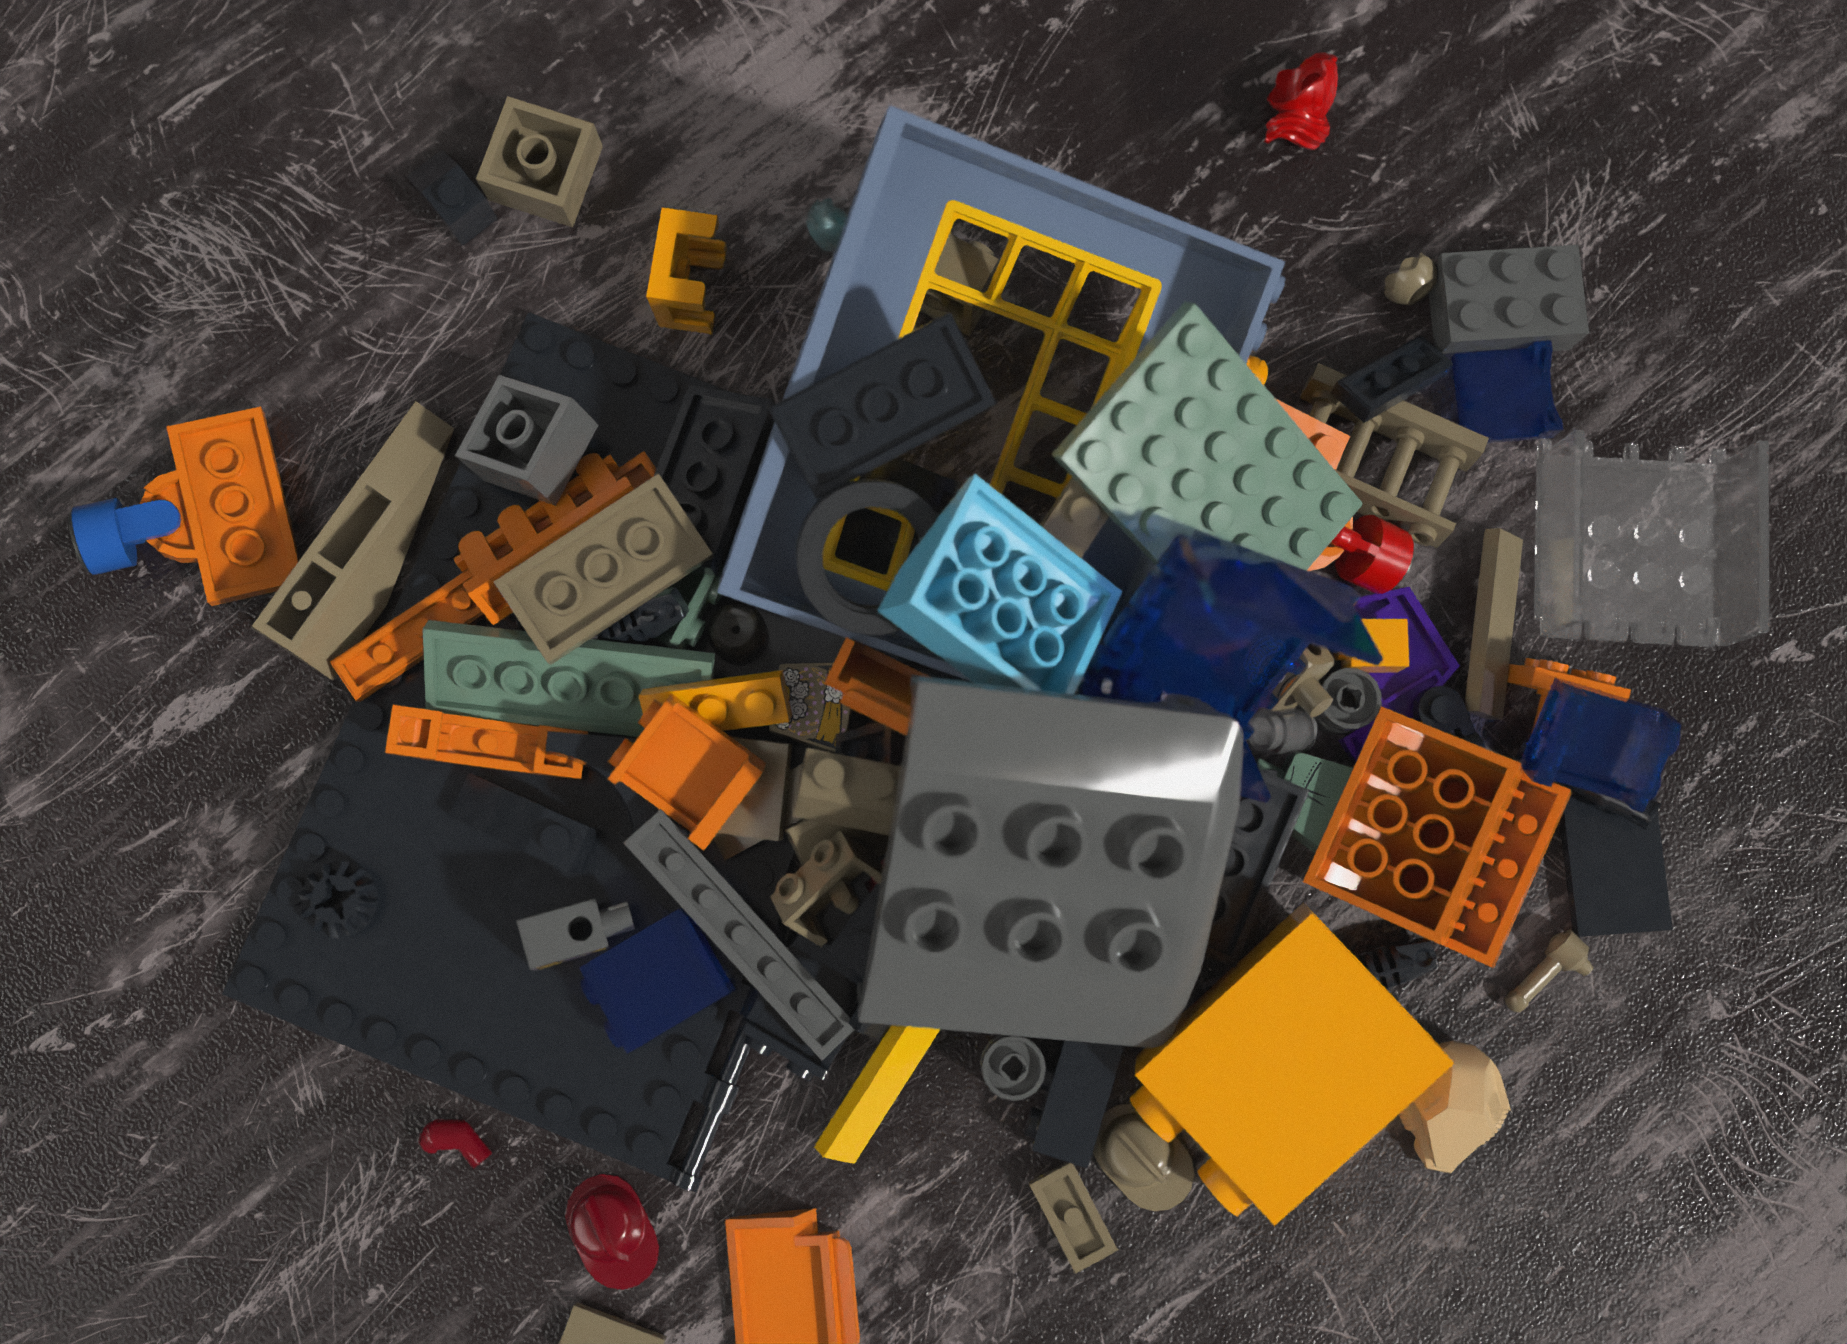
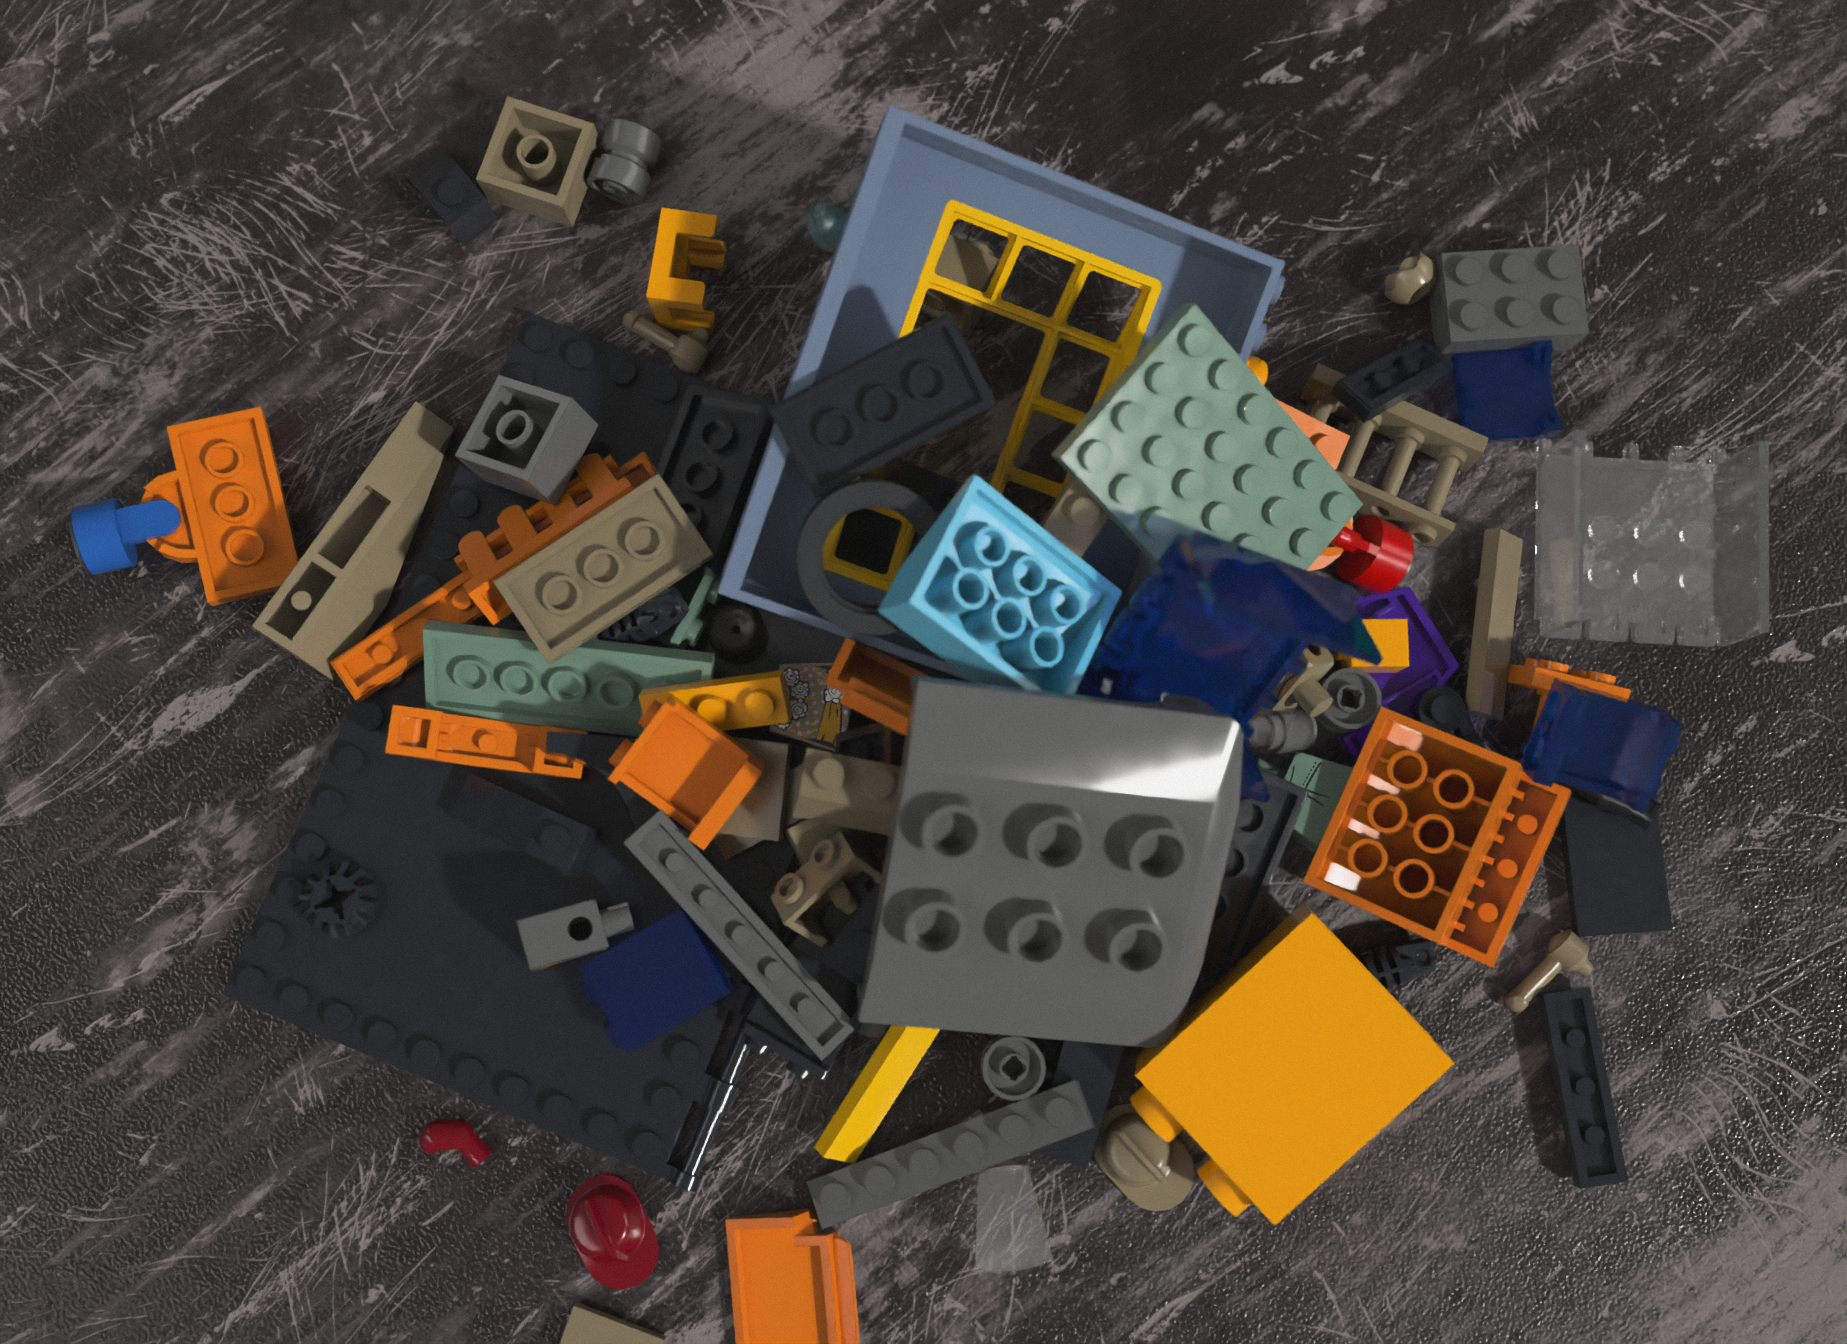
dark tan plate [1028,1162,1118,1274] -> none
red hair [1264,52,1338,150] -> none
tan helmet [1399,1041,1511,1173] -> none
none -> dark grey wheel [587,119,663,205]
none -> dark tan piece [623,310,710,373]
none -> dark grey plate [807,1080,1095,1229]
none -> clear piece [975,1165,1053,1272]
none -> black plate [1537,986,1628,1189]

